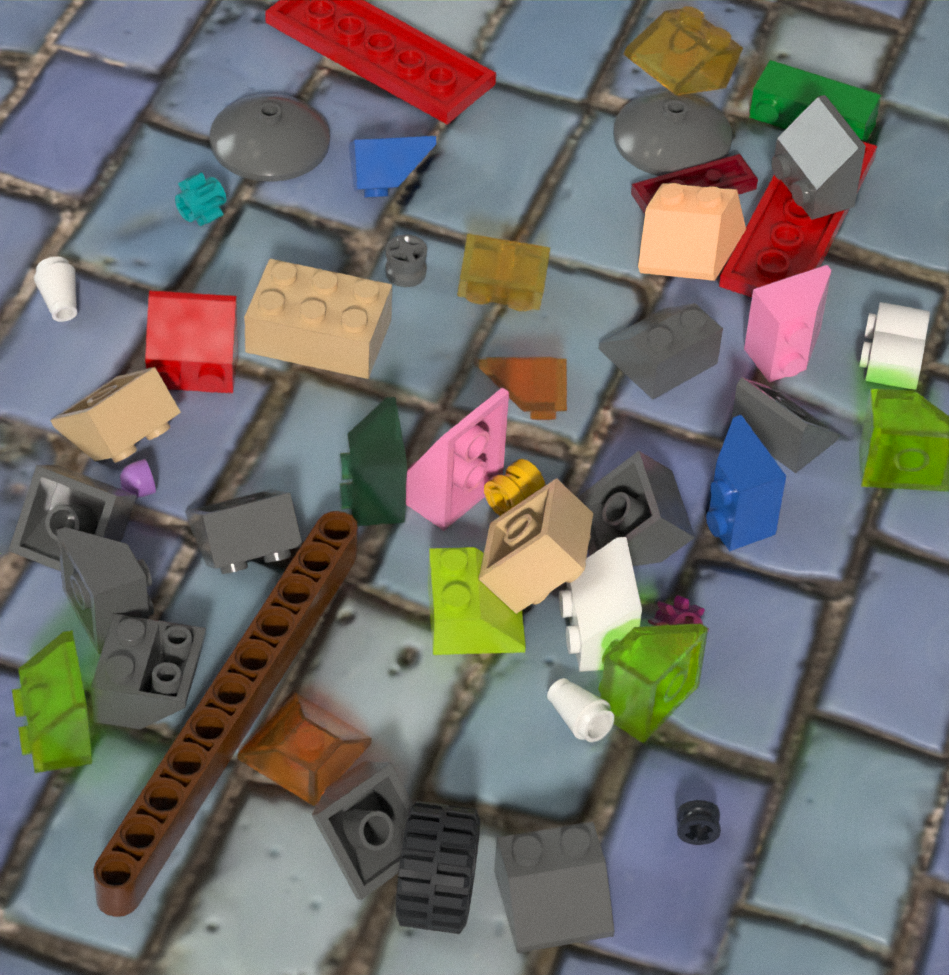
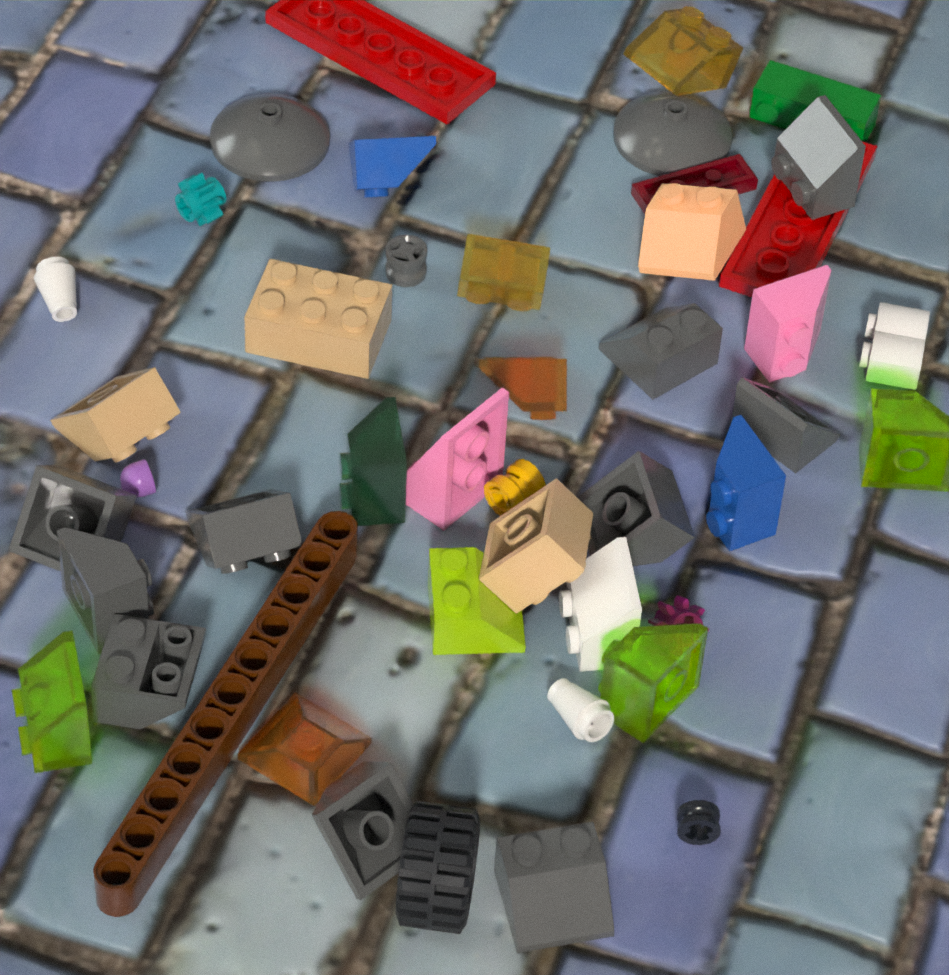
slope [145,291,238,393] -> none

